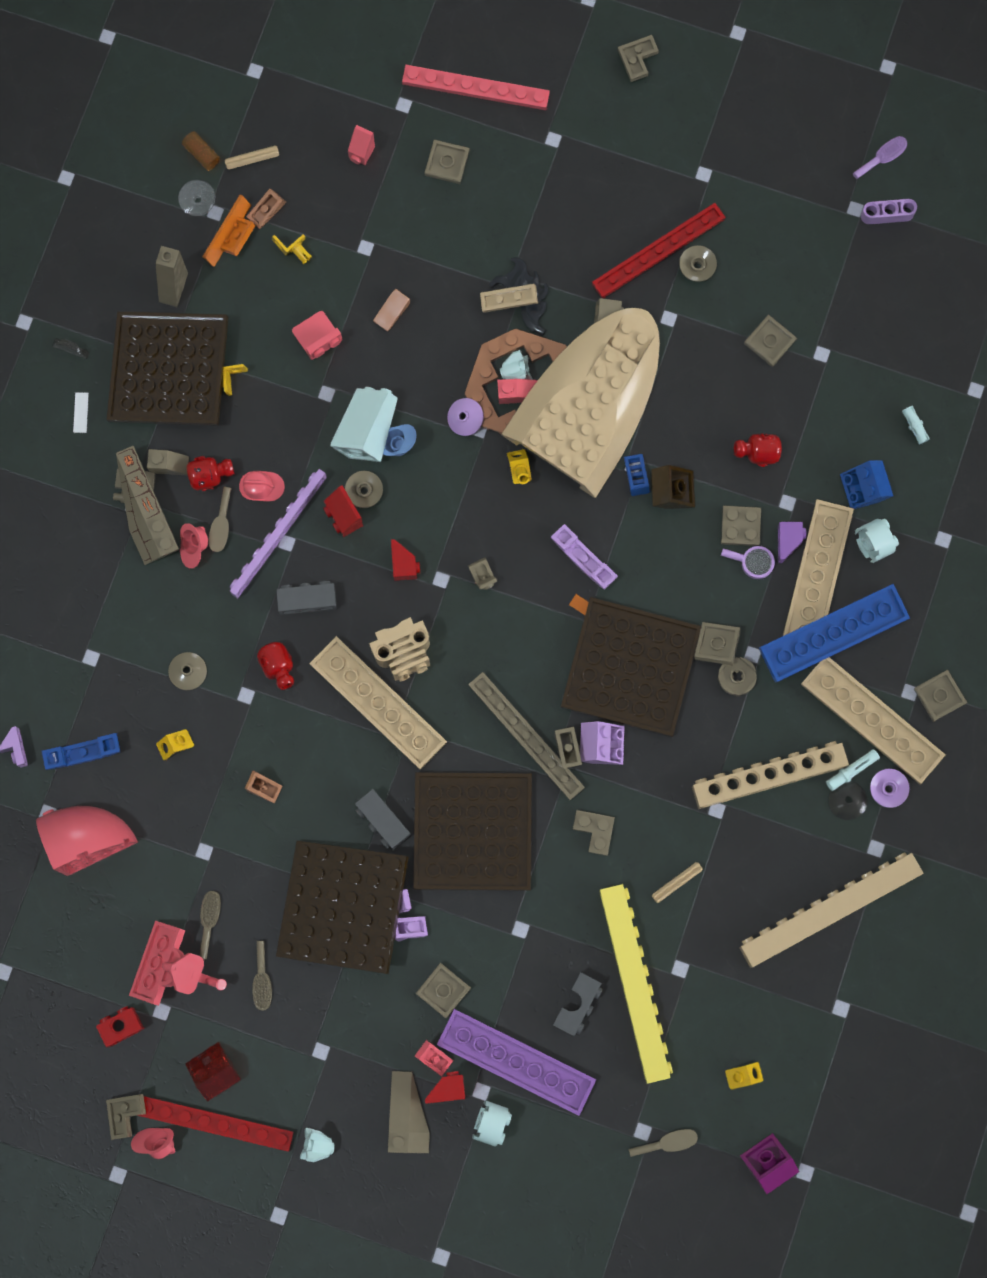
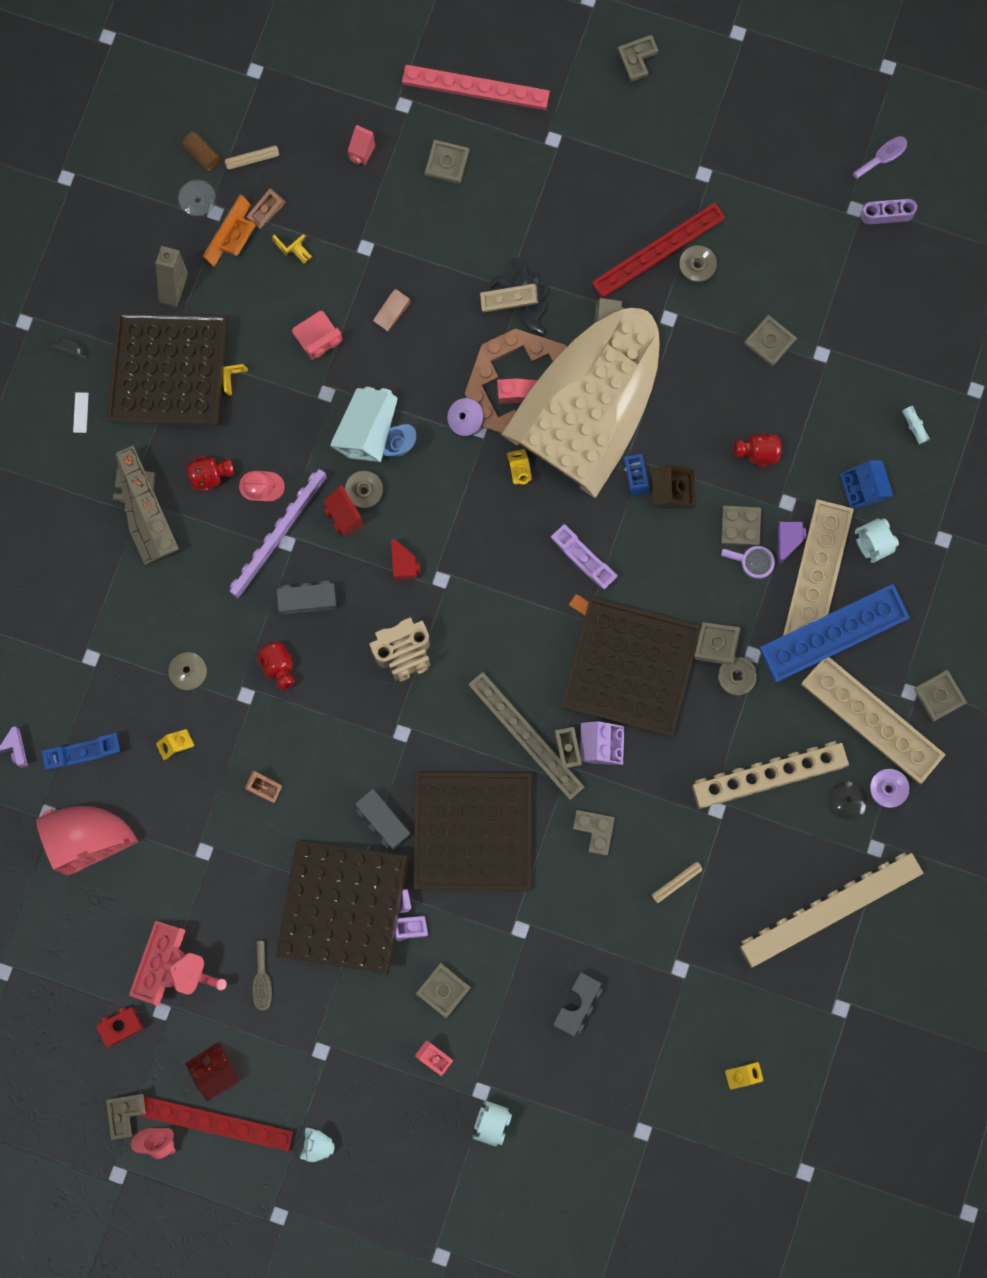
dark tan slope [147,449,189,476] -> none
coral piece [180,523,208,568] -> none
dark tan piece [199,891,221,960] -> none
dark tan piece [209,487,231,552] -> none
tan plate [309,636,447,770] -> none
dark tan wedge [388,1071,429,1153] -> none
red slope [425,1071,466,1104] -> none
medium lavender plate [437,1009,596,1116] -> none
dark tan bracket [468,557,497,590] -> none
light aqua brick [500,350,533,380] -> none
light yellow brick [599,884,673,1084] -> none
dark tan piece [629,1129,698,1157] -> none
magenta slope [740,1133,800,1194] -> none
light aqua pin [826,749,880,791] -> none

